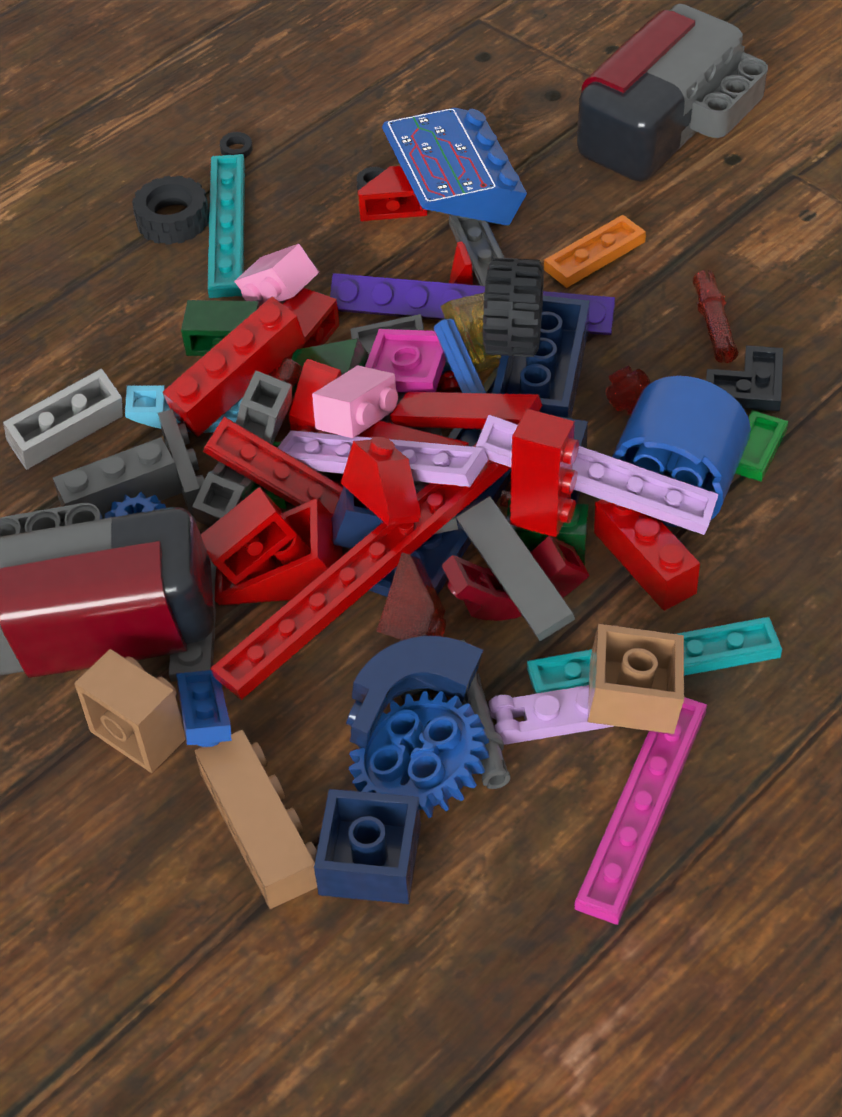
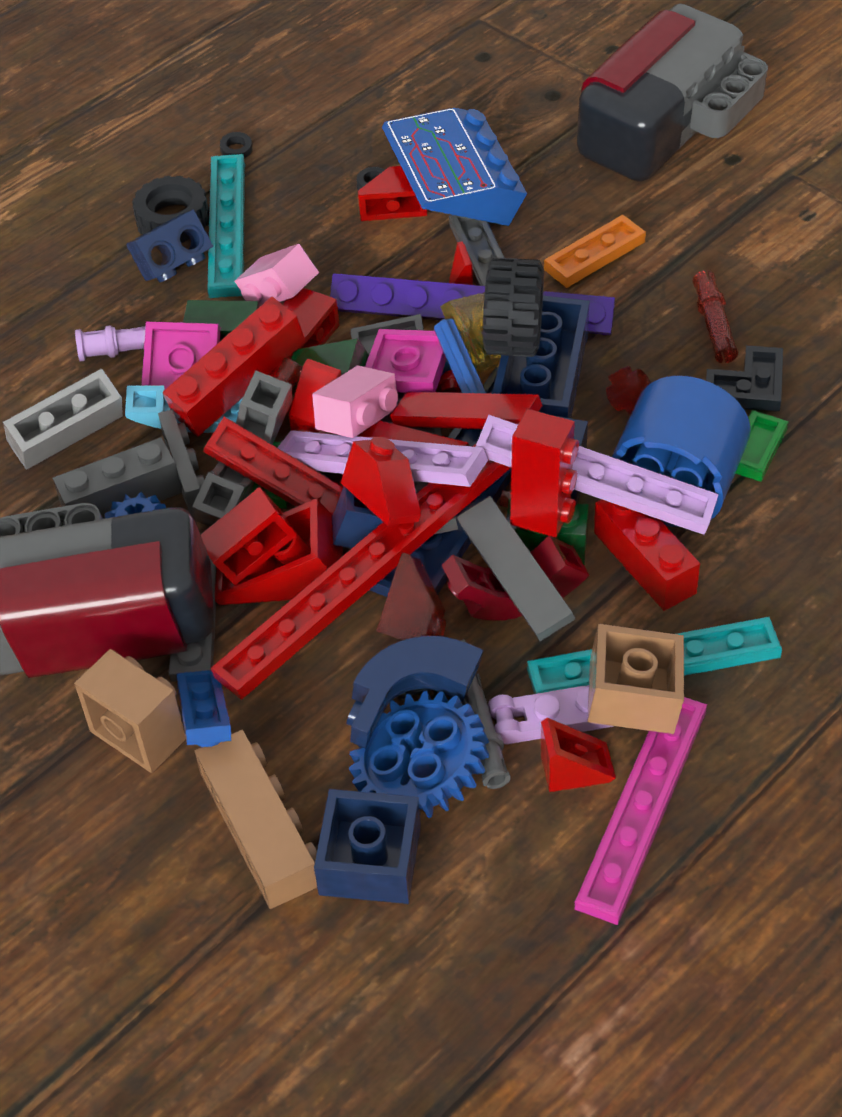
none -> lavender pin [75,322,183,361]
none -> dark blue brick [126,209,213,283]
none -> dark pink plate [141,321,221,389]
none -> red slope [541,717,616,792]

